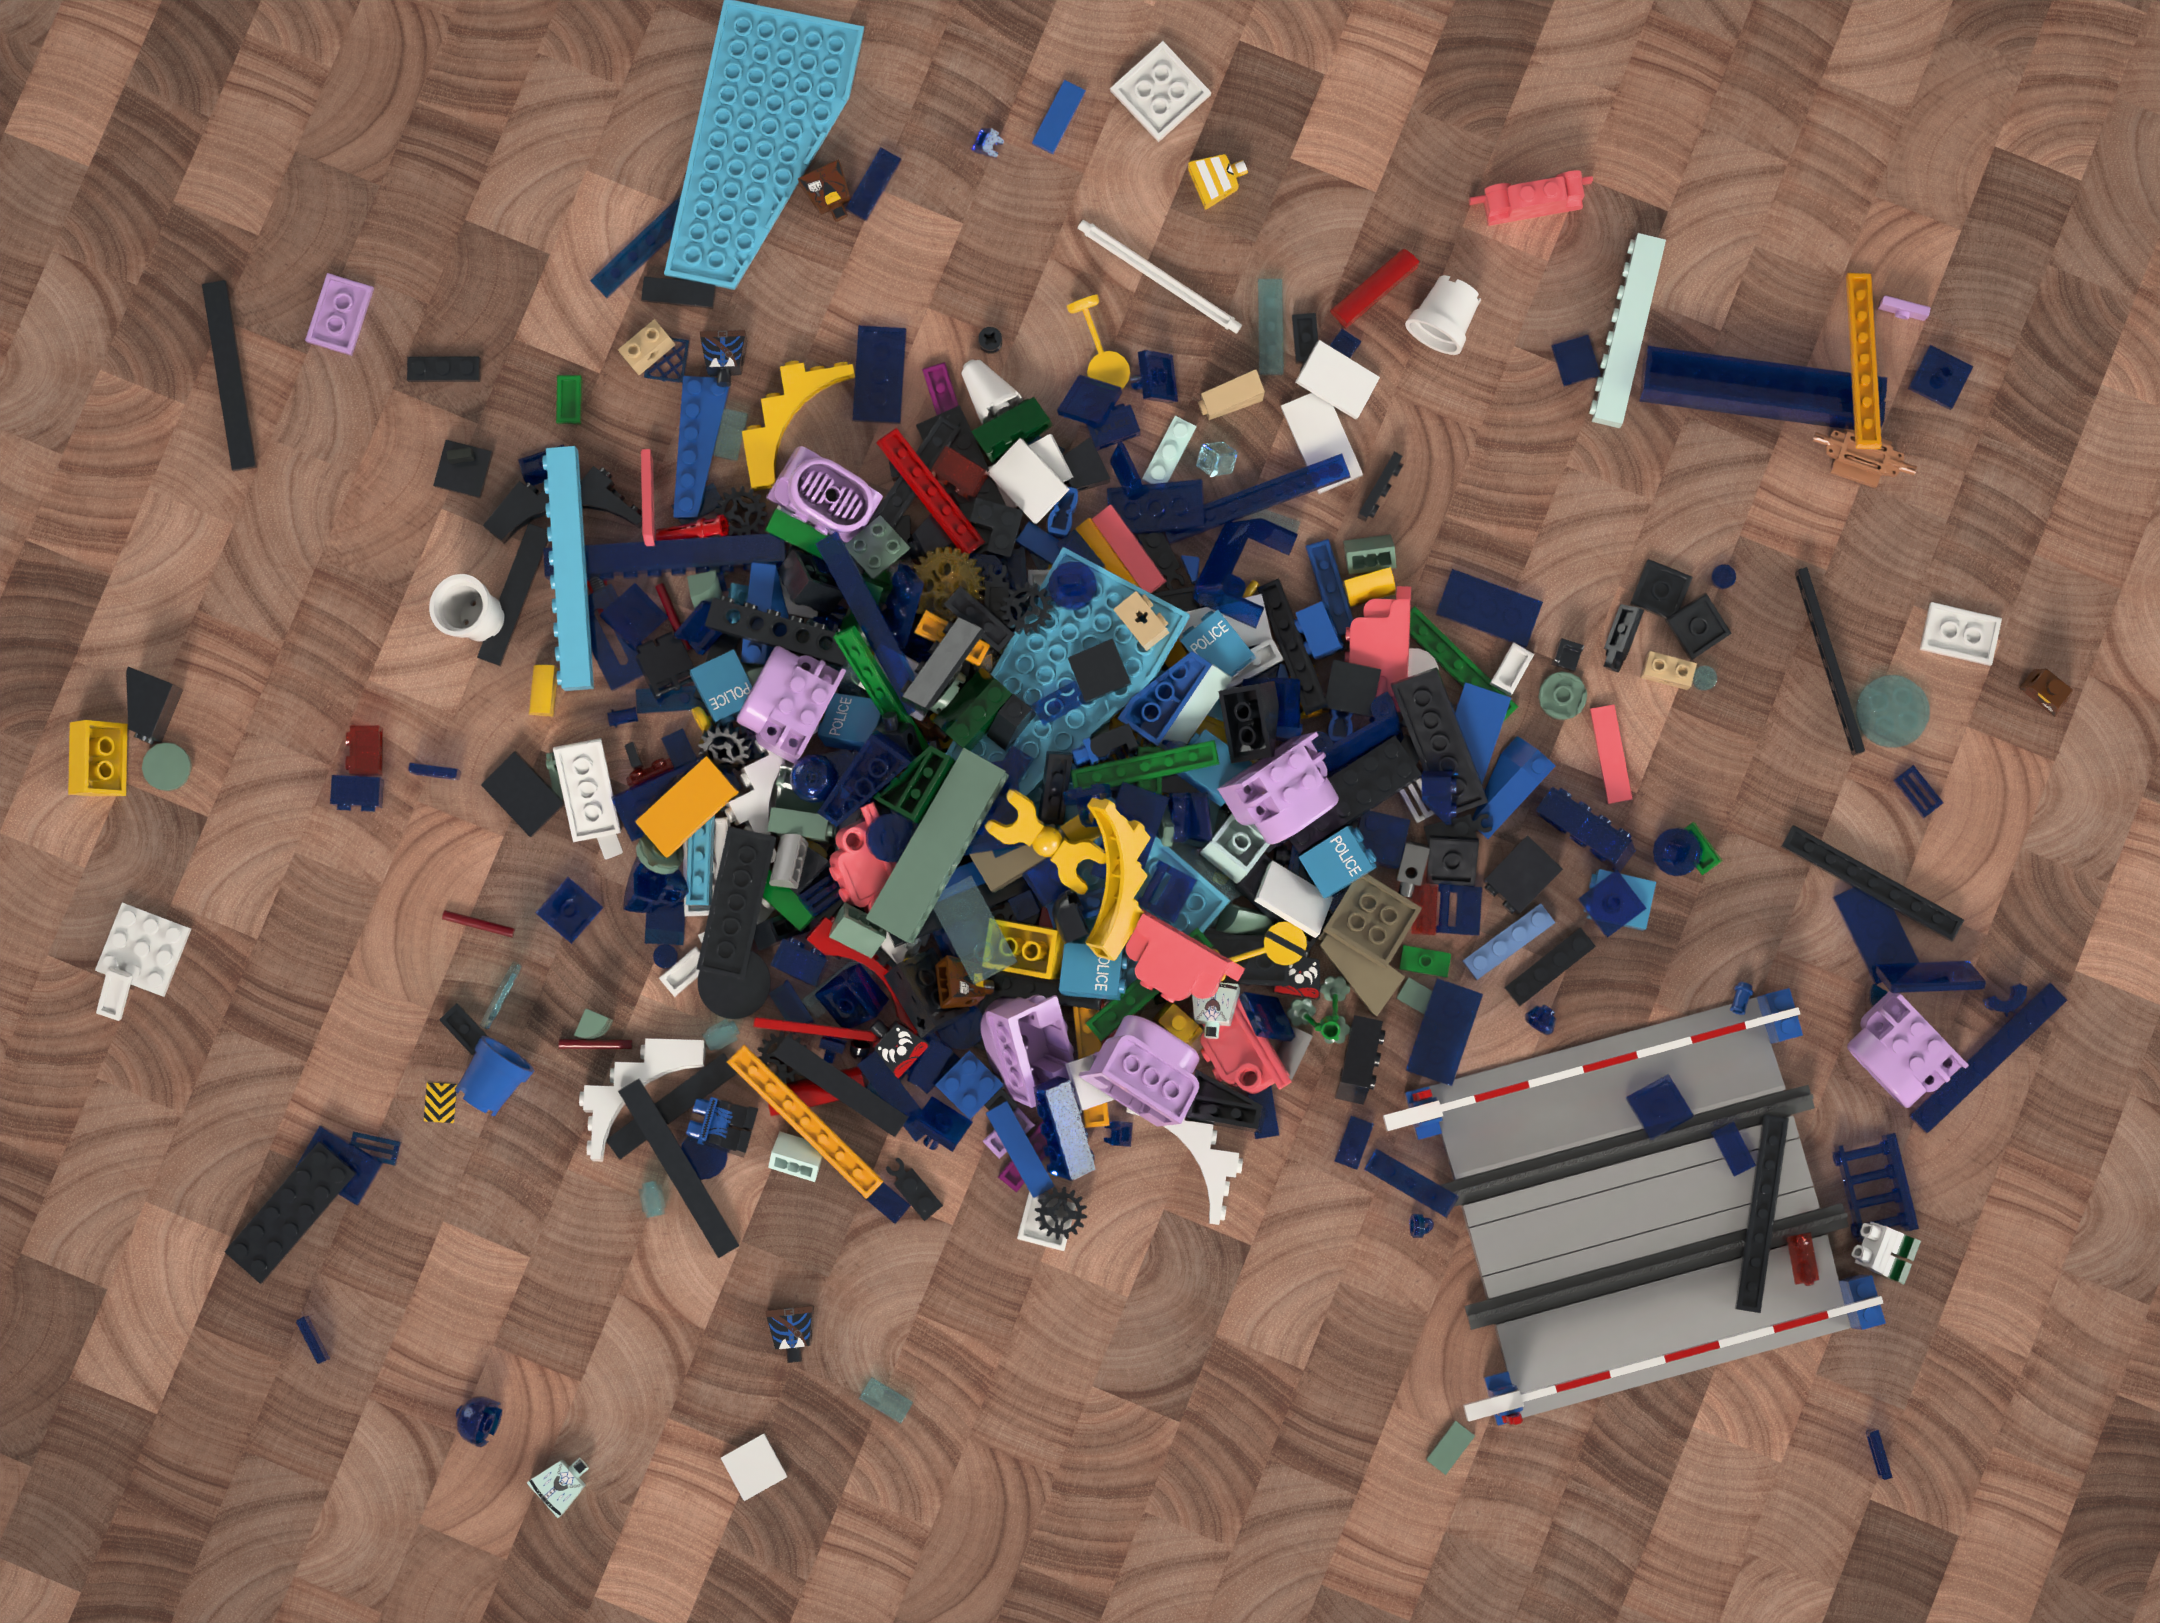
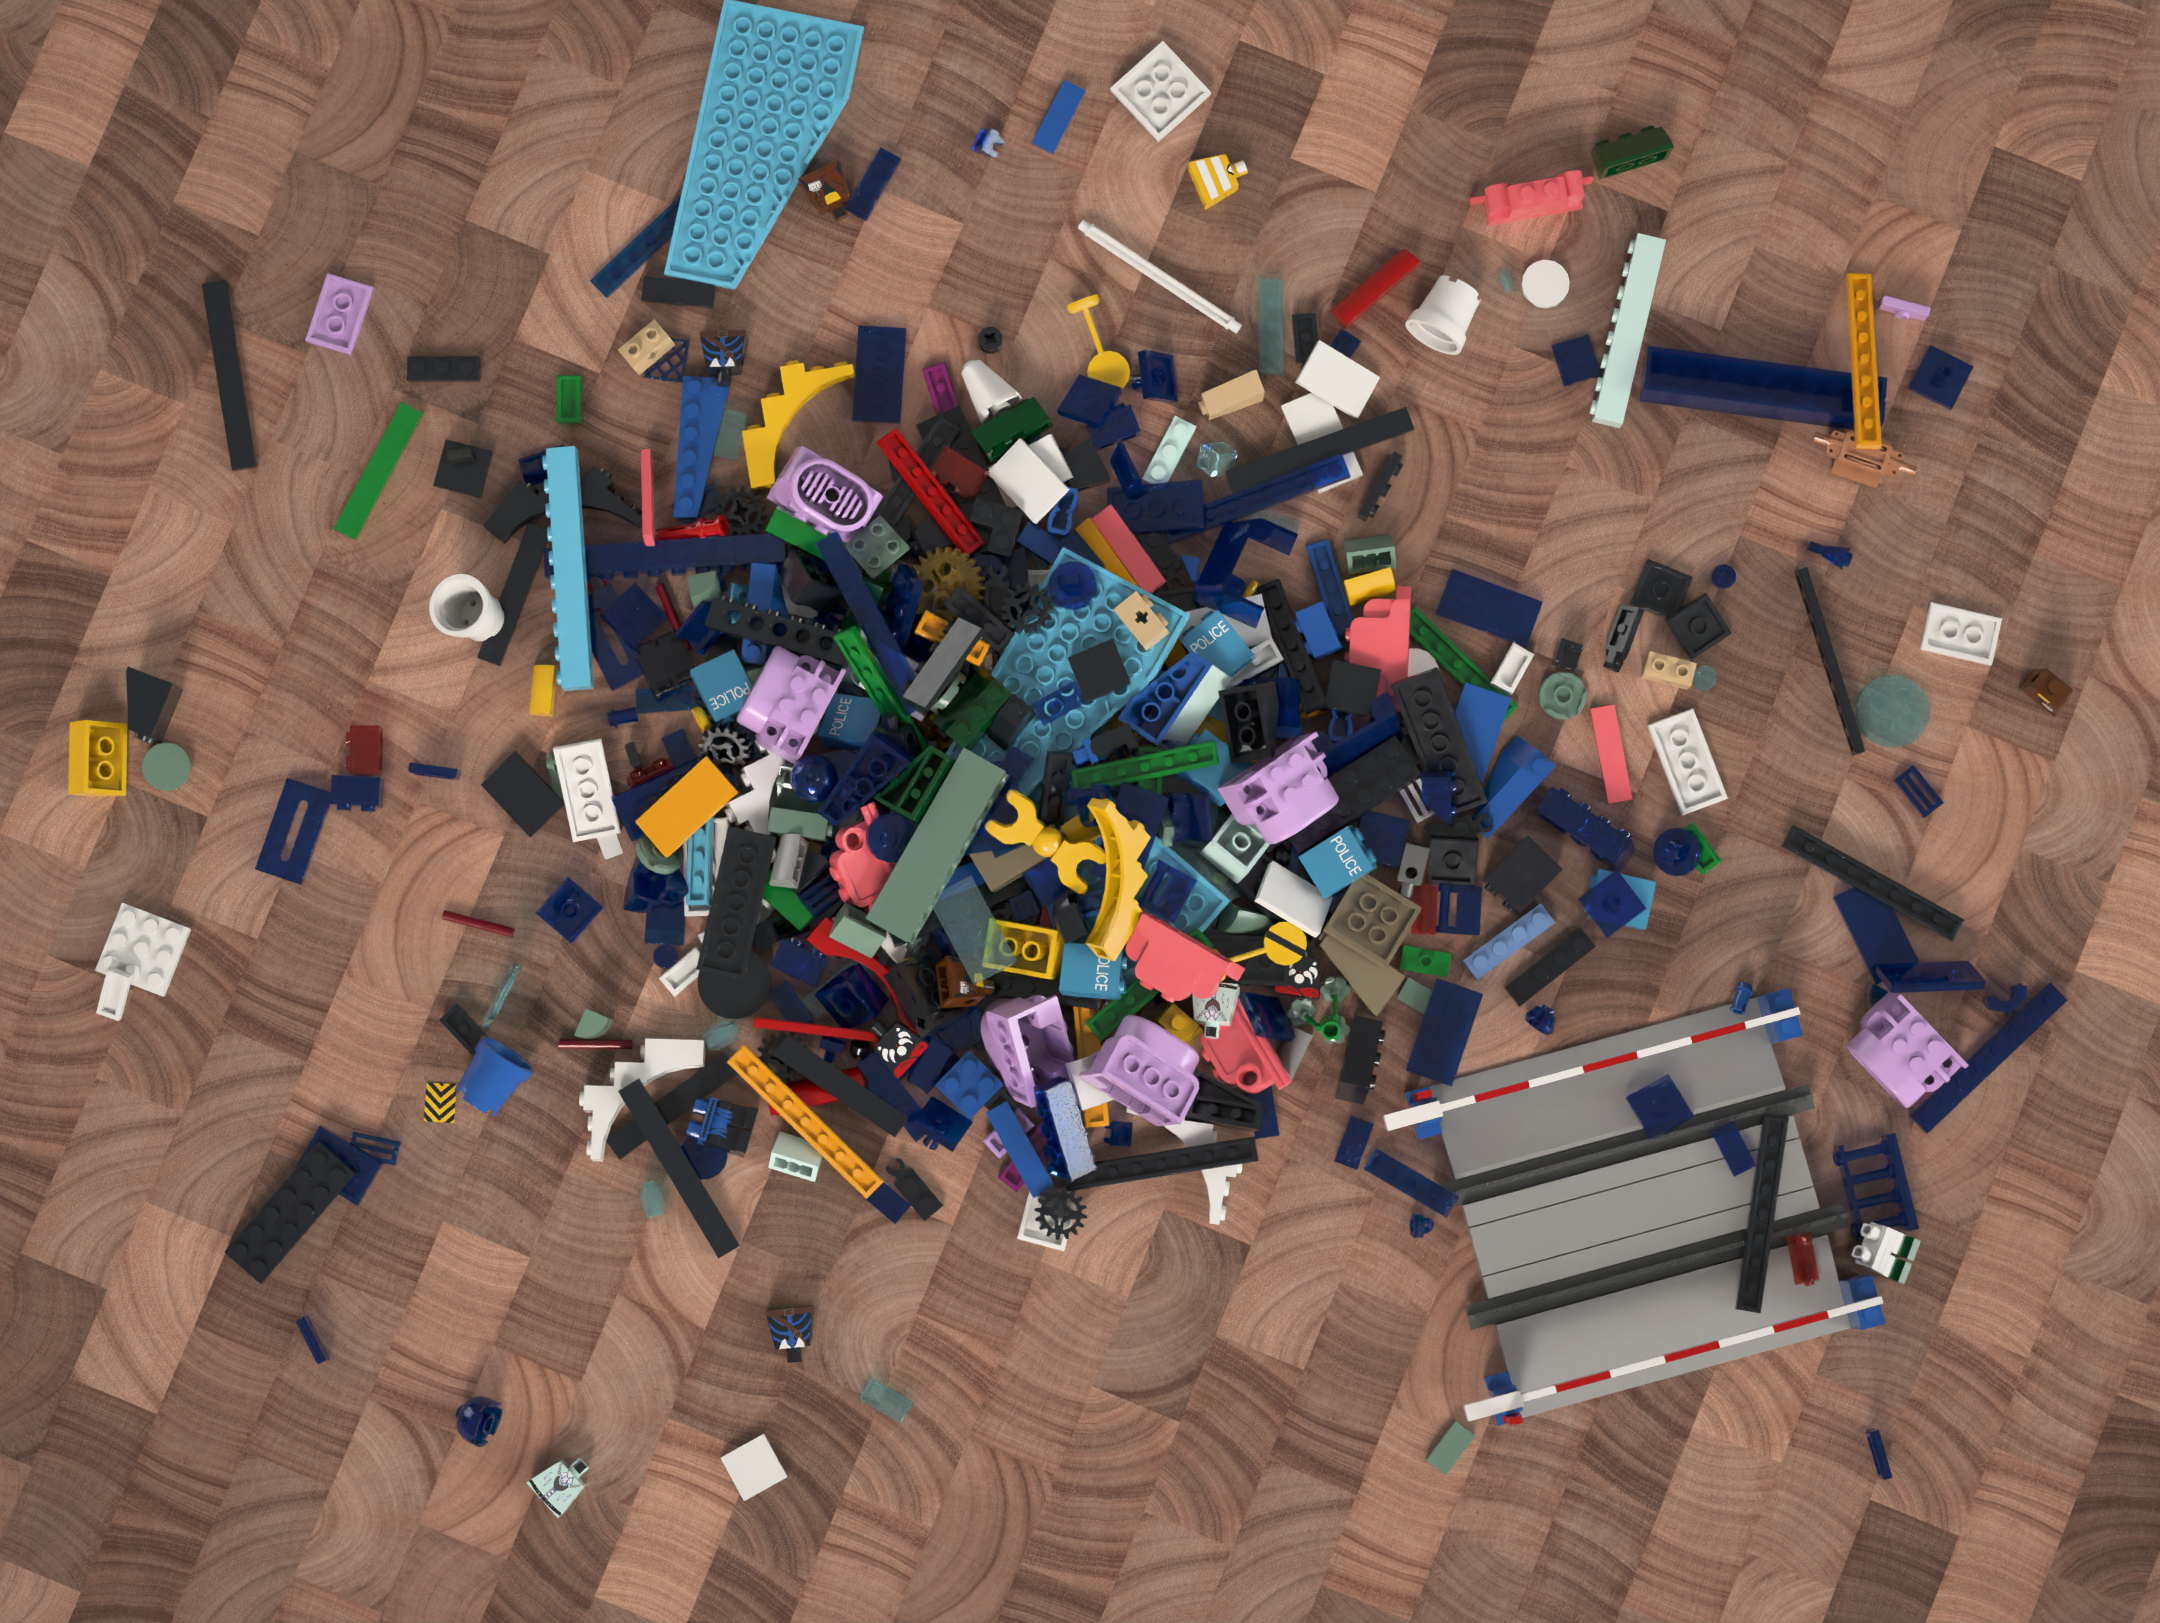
none -> clear blue piece [255,778,334,885]
none -> green tile [333,402,424,540]
none -> plate [820,840,839,862]
none -> black tile [1063,1136,1259,1192]
none -> black tile [1225,407,1414,495]
none -> clear light blue tile [1498,269,1515,294]
none -> white tile [1521,260,1570,308]
none -> dark green slope [1591,126,1674,180]
none -> white tile [1647,708,1728,816]
none -> clear blue cone [1807,541,1853,570]

